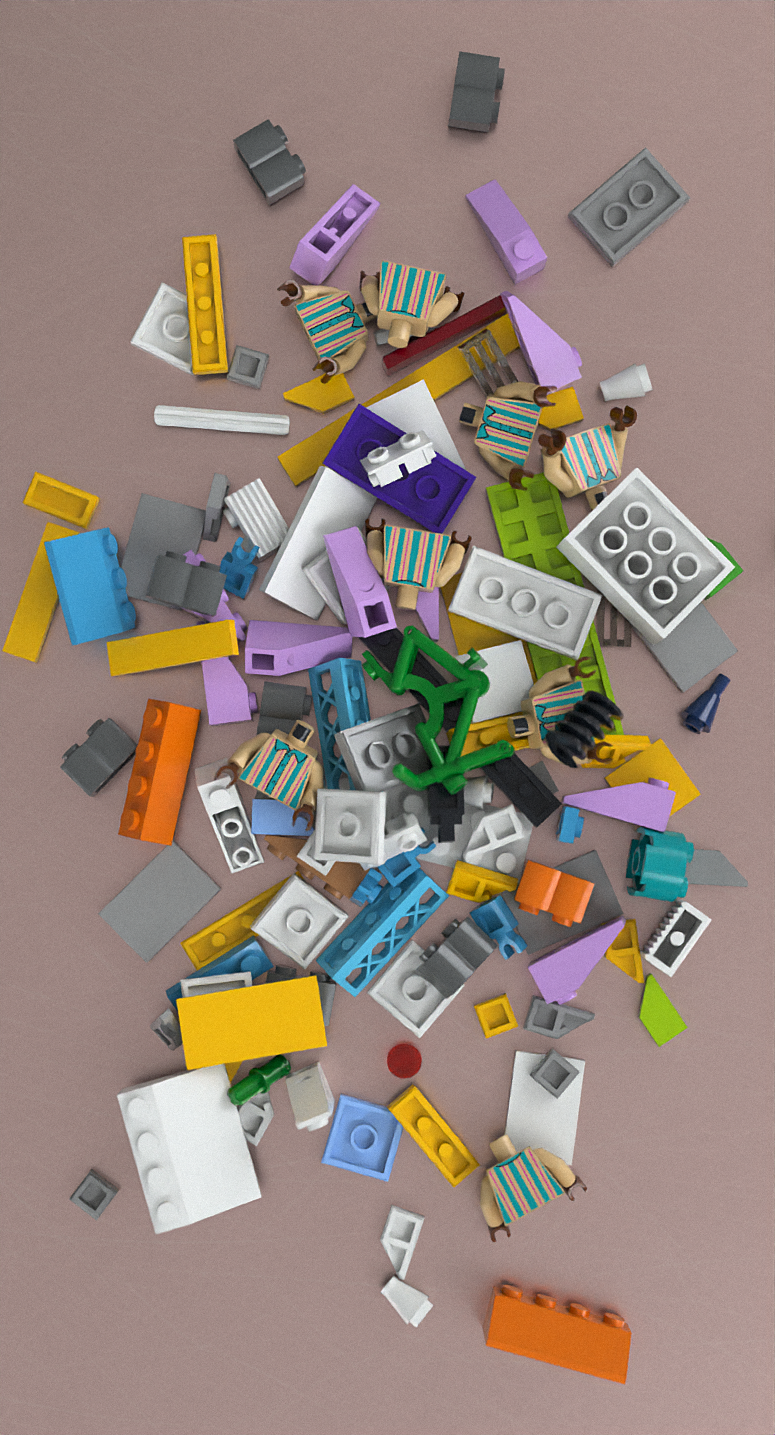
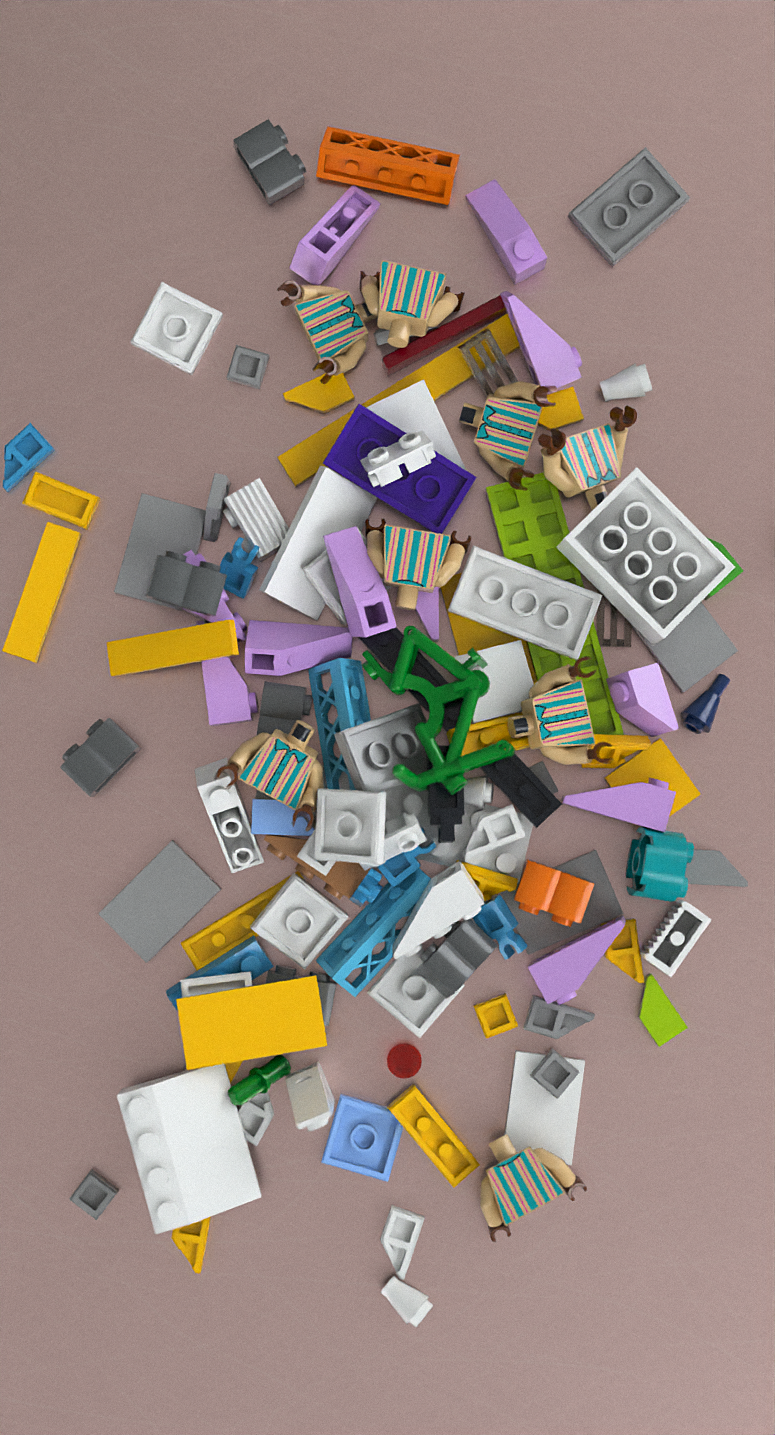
dark azure slope [44,527,136,646] -> none
orange brick [118,698,201,846] -> none
light grey tile [150,1008,183,1051] -> none
white axle [154,405,290,435] -> none
yellow tile [182,234,228,375] -> none
dark grey brick [448,51,505,132] -> none
orange slope [482,1285,632,1384] -> none
black piece [545,691,624,768] -> none
dark azure plate [555,806,584,844] -> none
none -> dark azure tile [3,423,55,492]
none -> yellow tile [171,1217,211,1274]
none -> orange fence [316,126,460,205]
none -> white slope [392,861,485,960]
none -> lavender slope [606,663,679,737]

